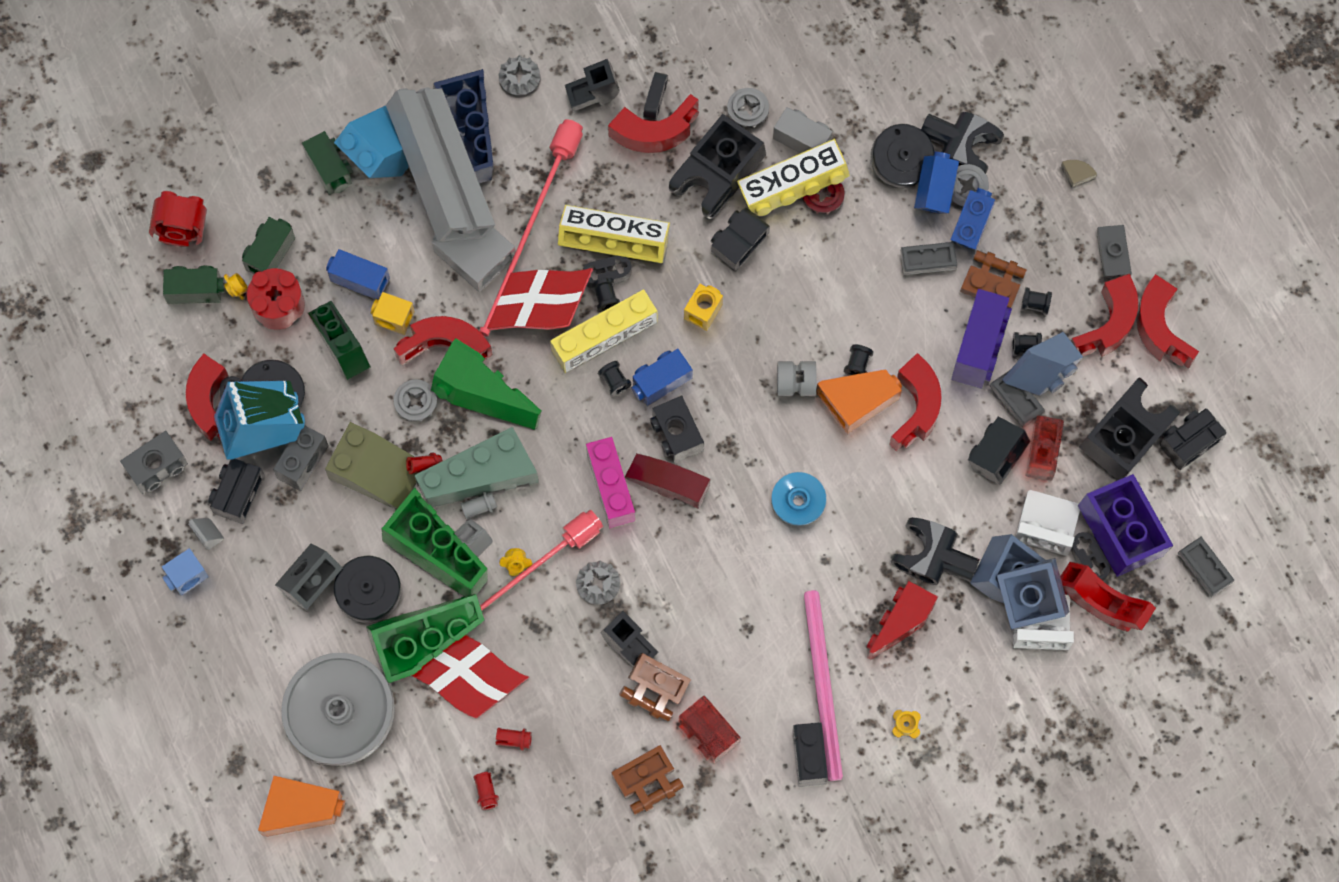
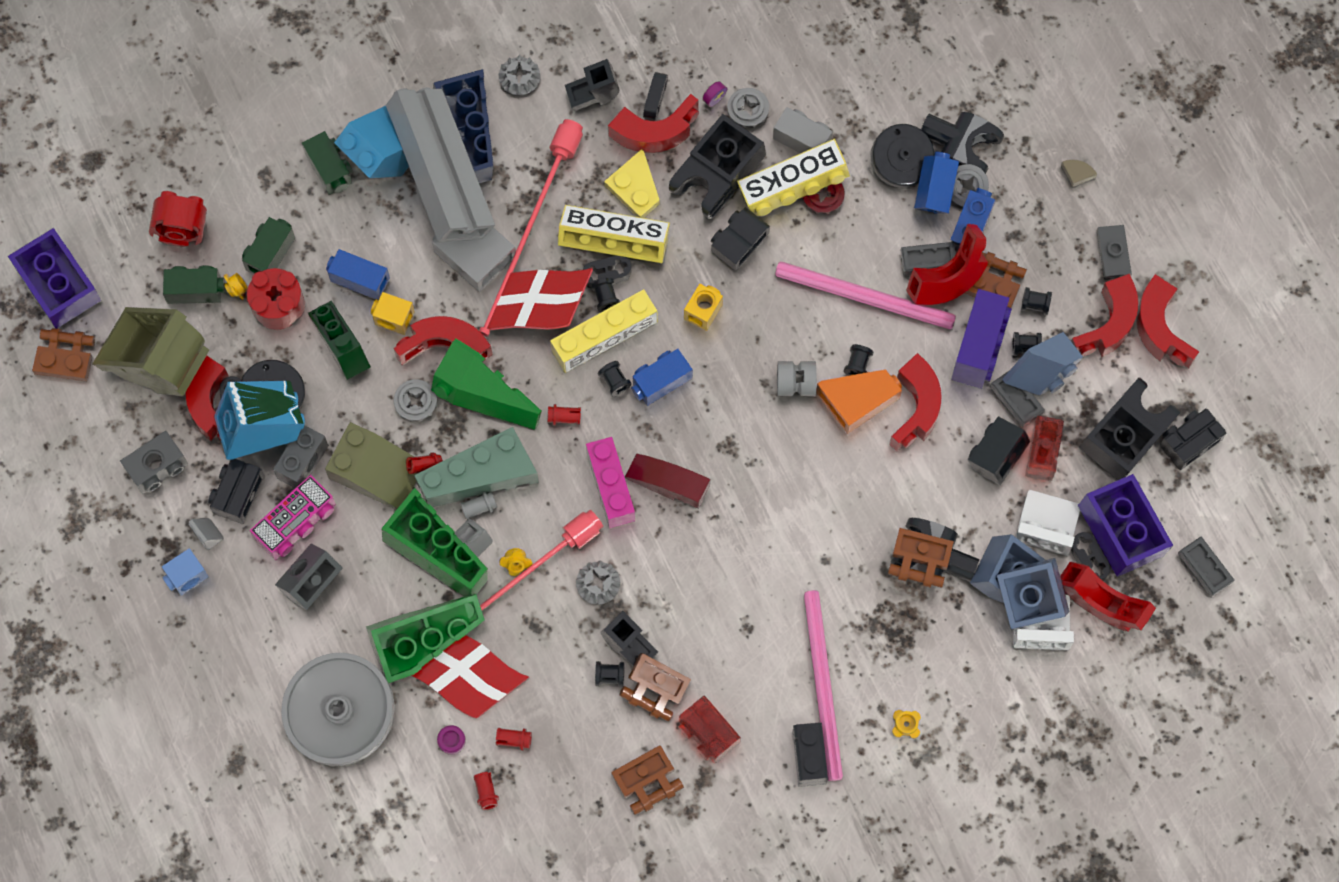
orange slope [258,776,345,837] -> none
black wheel [334,556,401,623] -> none
black brick [650,395,704,463] -> none
dark azure dish [771,472,826,526] -> none
red slope [866,581,938,660] -> none
none -> dark purple brick [8,228,102,328]
none -> dark orange plate [32,328,95,382]
none -> olive container [92,307,209,396]
none -> brick [249,475,336,560]
none -> magenta tile [437,725,466,755]
none -> red pin [547,404,581,426]
none -> black bush [595,661,625,687]
none -> light yellow wing [604,149,660,218]
none -> magenta tile [702,81,728,107]
none -> bright pink axle [775,261,956,329]
none -> dark orange plate [888,528,954,588]
none -> red arch [906,224,988,305]

